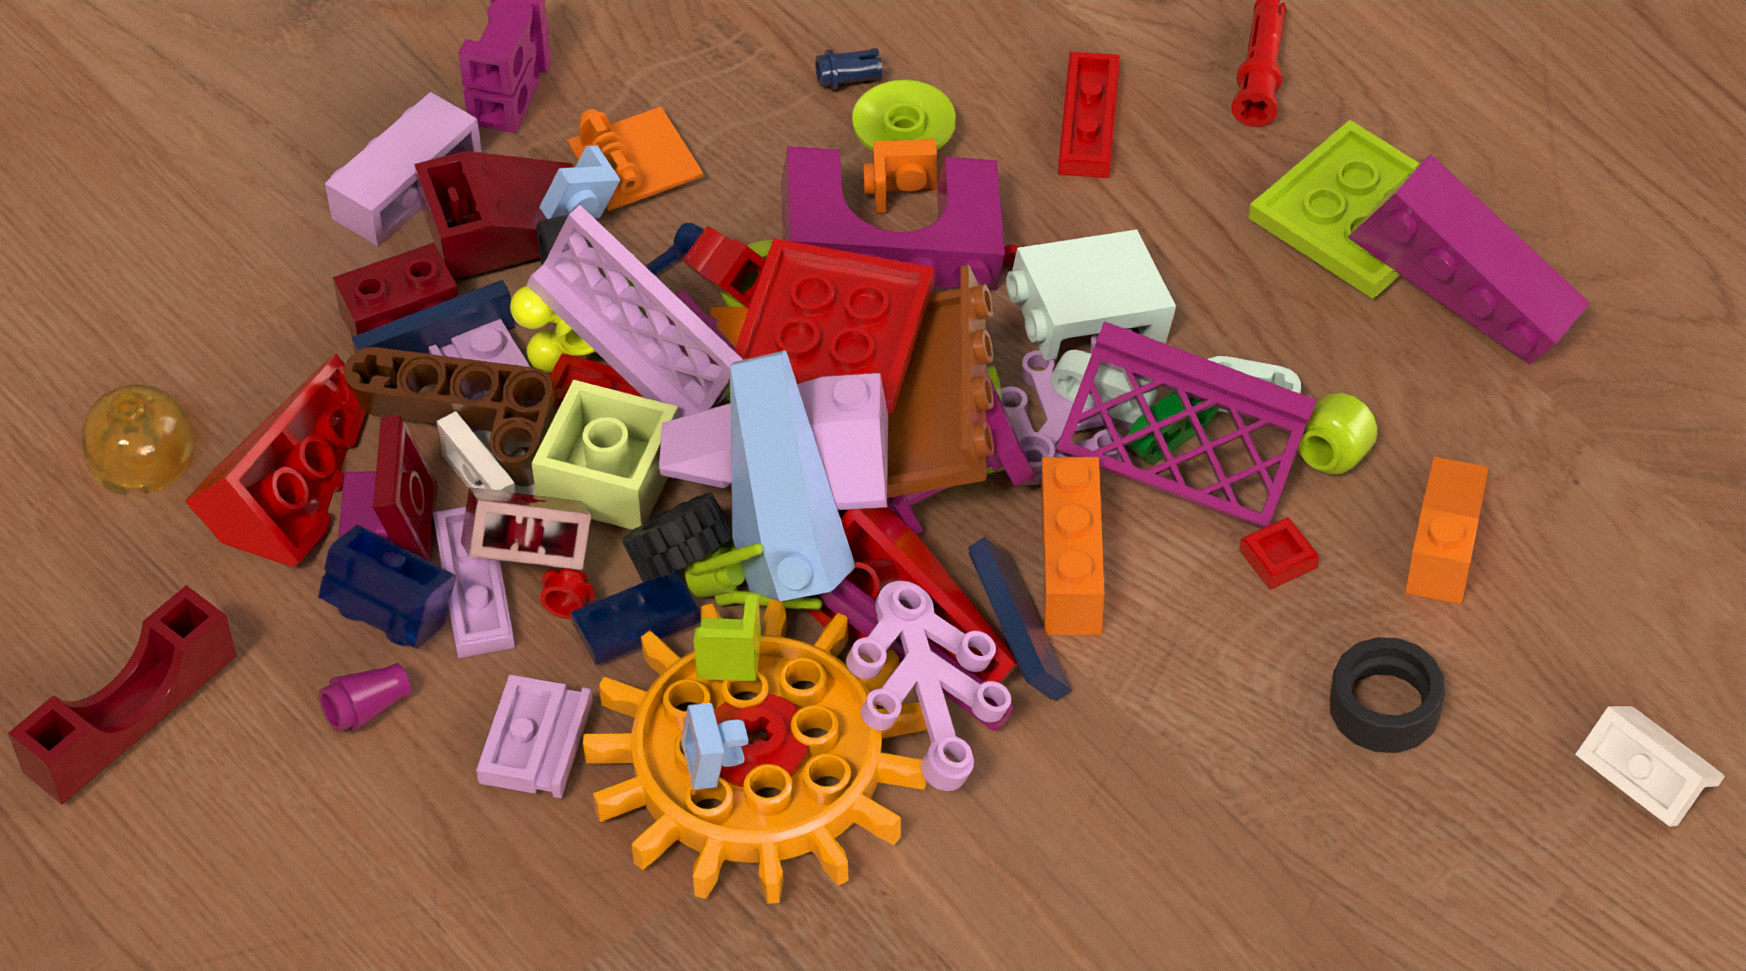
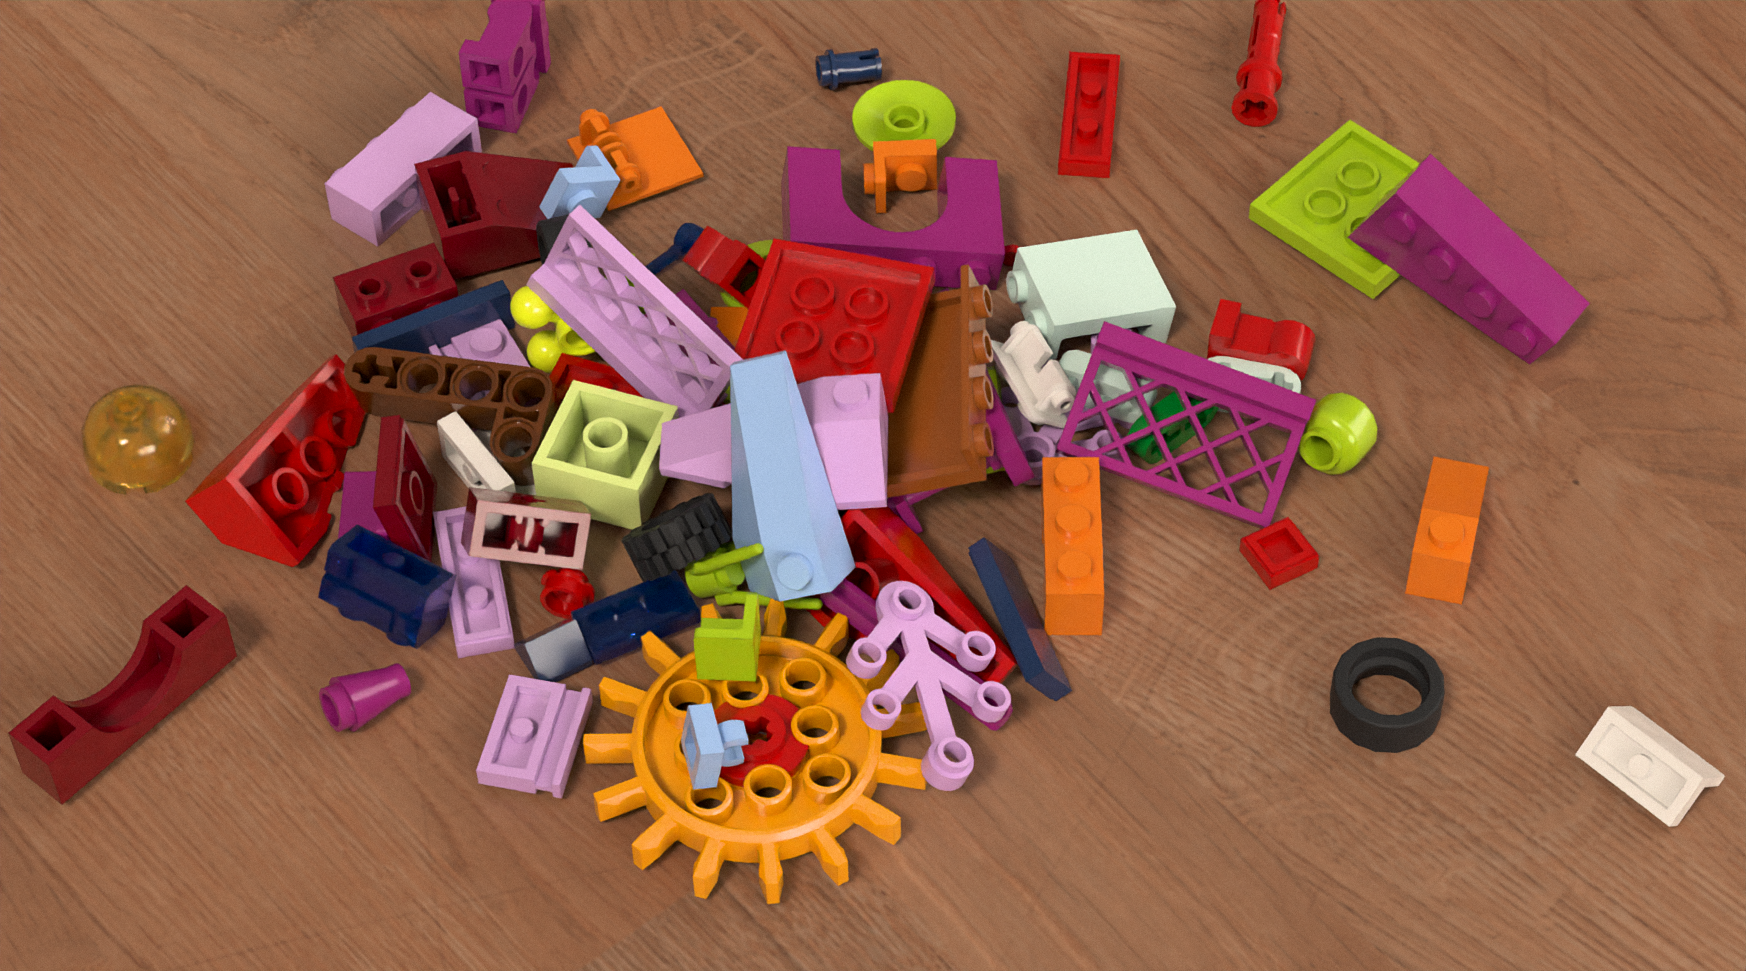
none -> slope [514,619,593,683]
none -> white hinge [991,321,1076,429]
none -> red leg [1207,299,1316,381]

